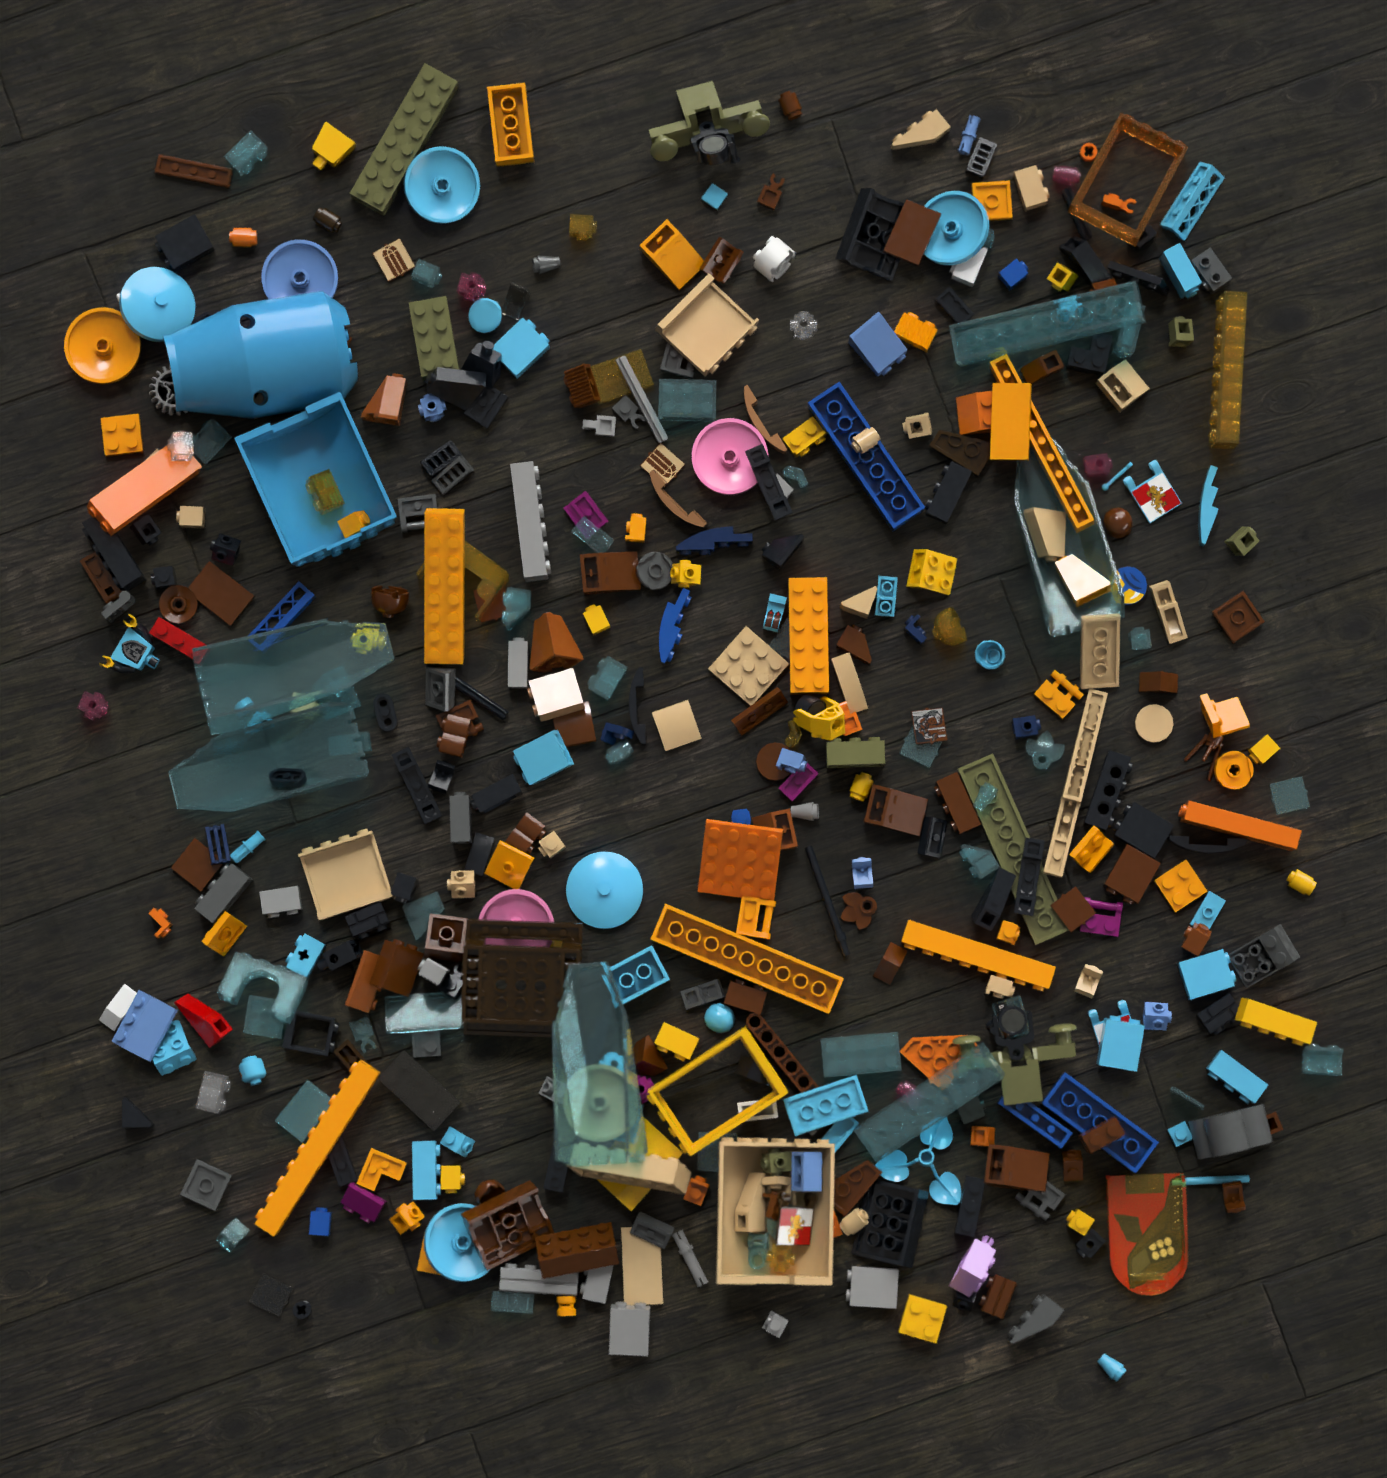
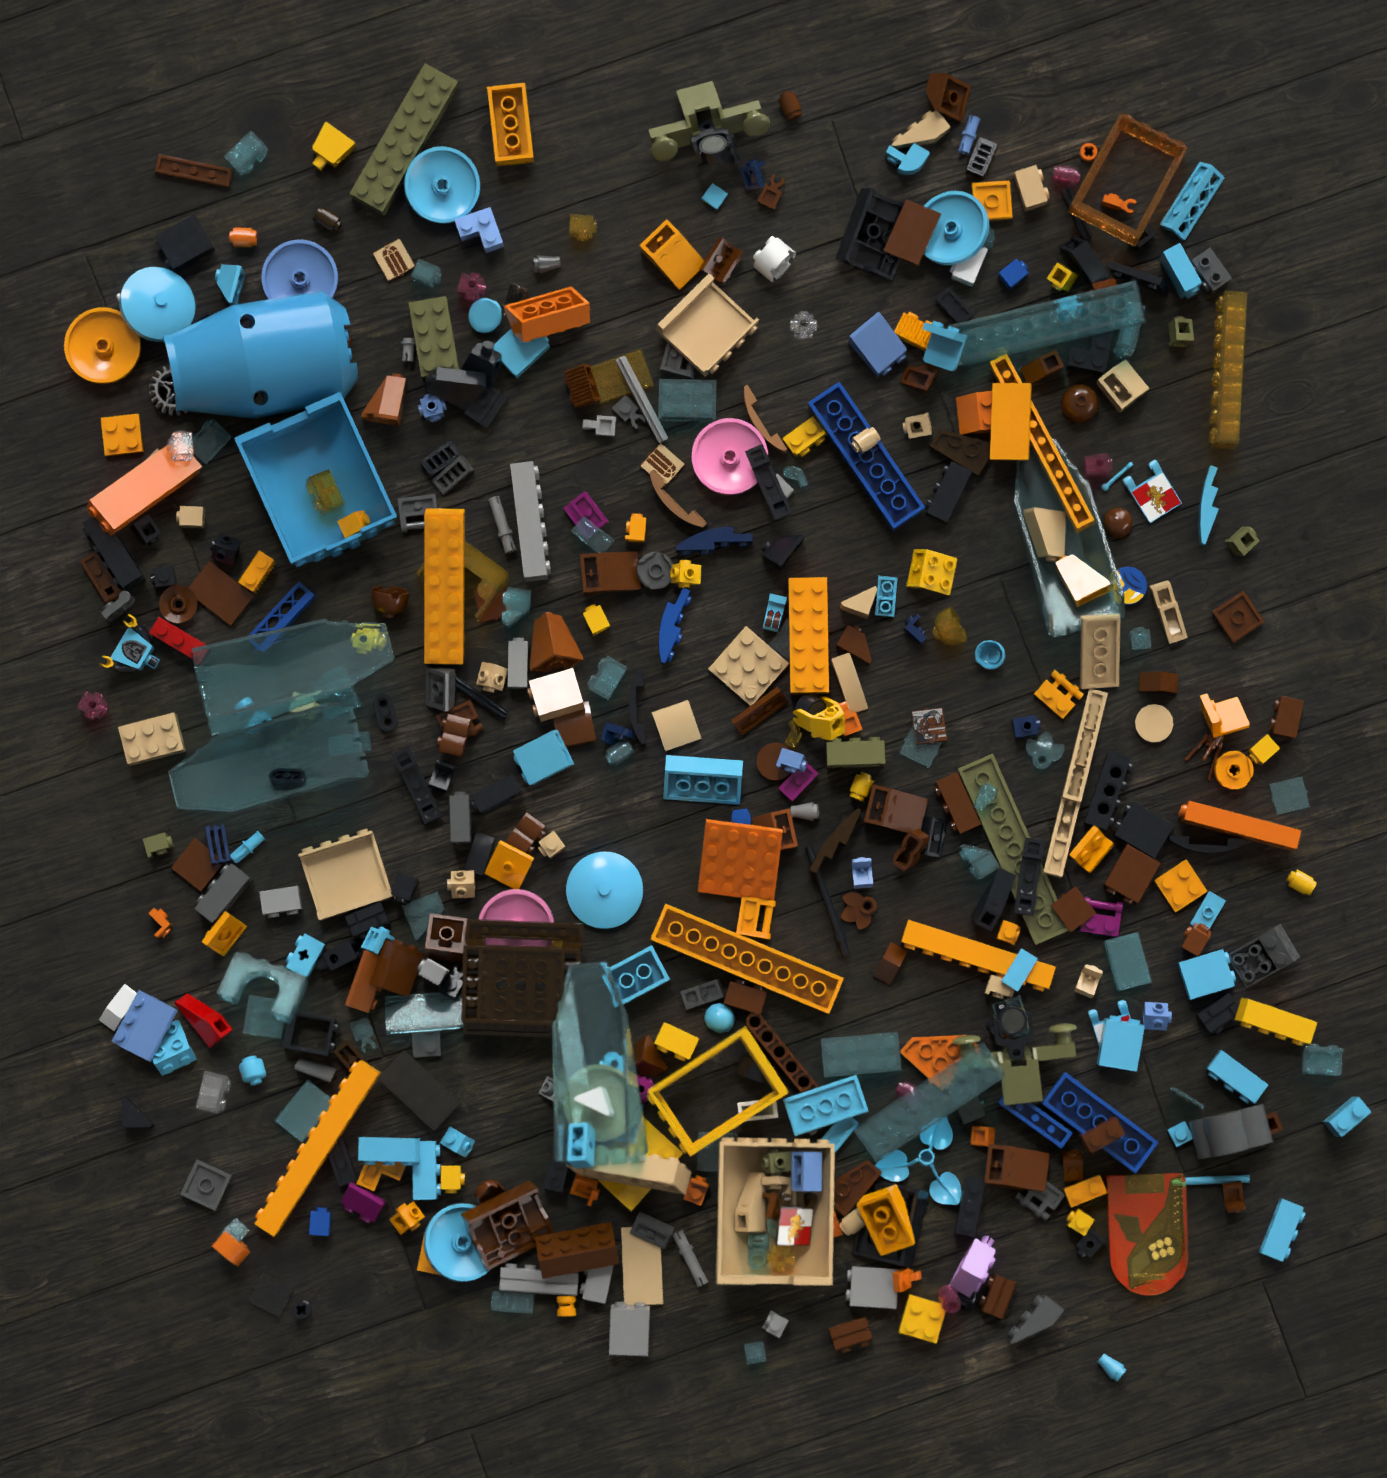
none -> tan brick [118,713,186,766]
none -> olive brick [143,832,174,858]
none -> orange brick [212,1231,251,1266]
none -> medium azure slope [215,265,246,306]
none -> light orange brick [238,550,276,594]
none -> dark grey slope [294,1056,336,1082]
none -> medium azure brick [358,1137,420,1166]
none -> medium azure bracket [361,927,395,954]
none -> light grey pin [401,338,416,362]
none -> light blue brick [454,207,504,253]
none -> tan brick [476,662,508,693]
none -> light grey pin [488,496,517,554]
none -> orange slope [504,286,590,342]
none -> medium azure brick [567,1122,596,1169]
none -> orange bracket [570,1174,600,1206]
none -> white slope [574,1087,615,1118]
none -> medium azure slope [663,755,743,805]
none -> dark blue bracket [740,159,765,190]
none -> clear light blue brick [744,1340,766,1364]
none -> dark brown slope [808,809,861,875]
none -> reddish brown brick [829,1316,873,1353]
none -> light orange slope [856,1184,915,1256]
none -> medium azure brick [885,143,930,175]
none -> orange plate [892,1268,922,1292]
none -> reddish brown brick [893,829,930,871]
none -> reddish brown slope [900,364,940,396]
none -> medium azure bracket [923,321,967,372]
none -> reddish brown slope [926,73,971,122]
none -> clear pink brick [937,1285,961,1313]
none -> medium azure tile [1001,948,1038,992]
none -> reddish brown cylinder [1060,384,1099,423]
none -> light orange brick [1063,1174,1107,1207]
none -> clear light blue piece [1103,932,1152,991]
none -> medium azure brick [1259,1198,1305,1262]
none -> reddish brown brick [1269,696,1304,740]
none -> medium azure brick [1323,1097,1371,1137]

